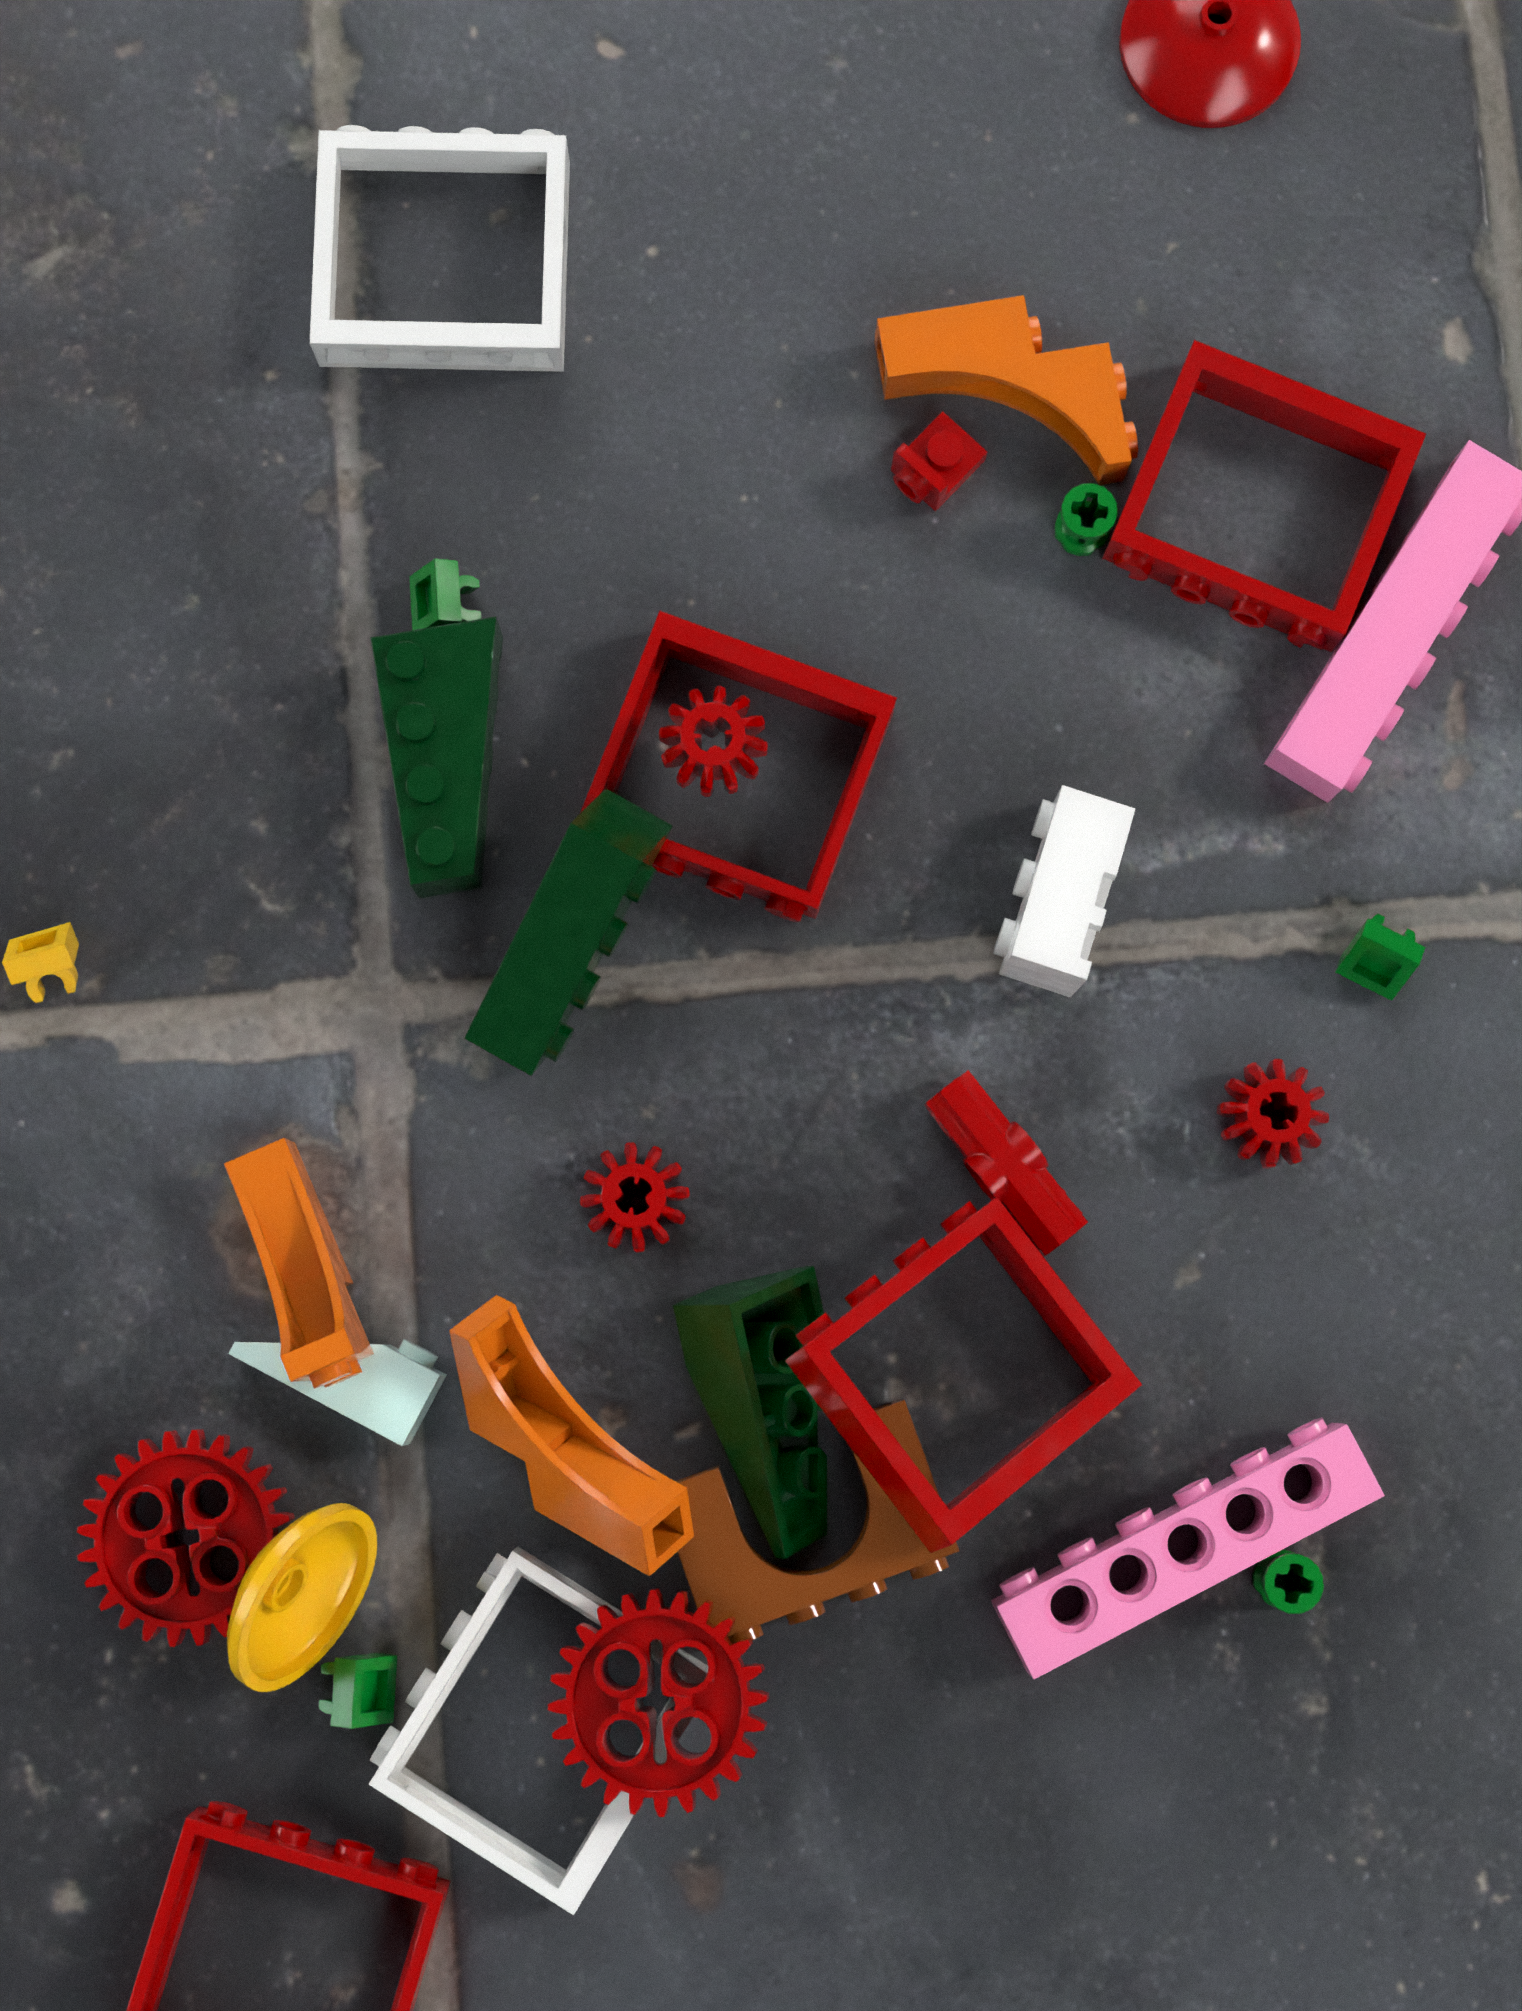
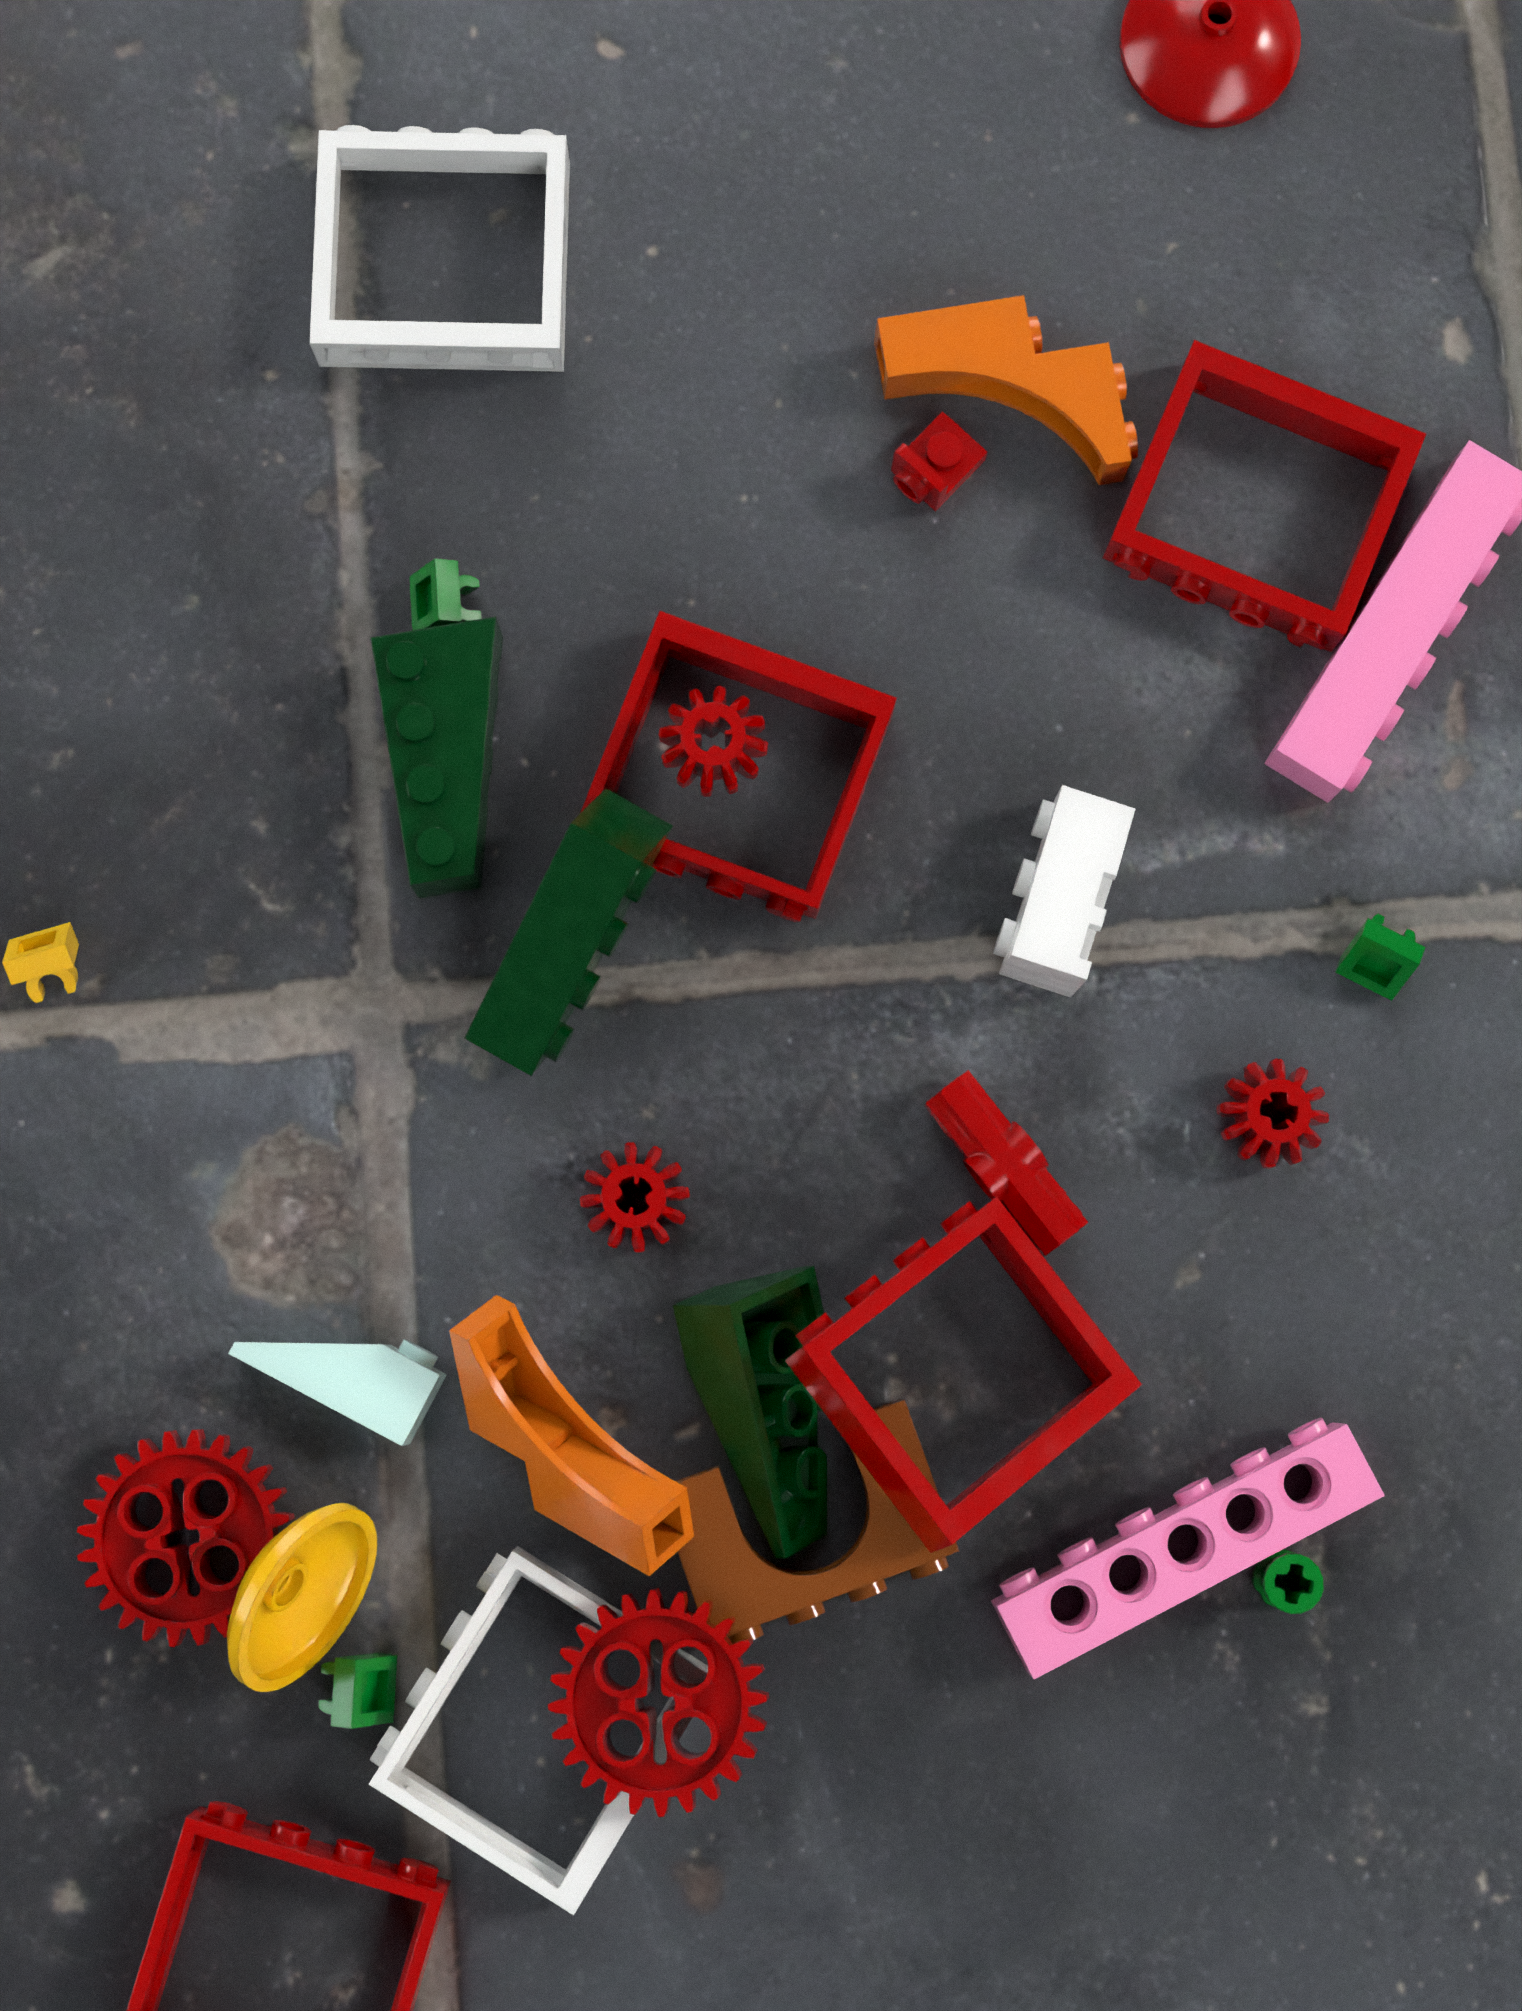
orange arch [224,1138,374,1389] -> none
green bush [1054,483,1118,556] -> none

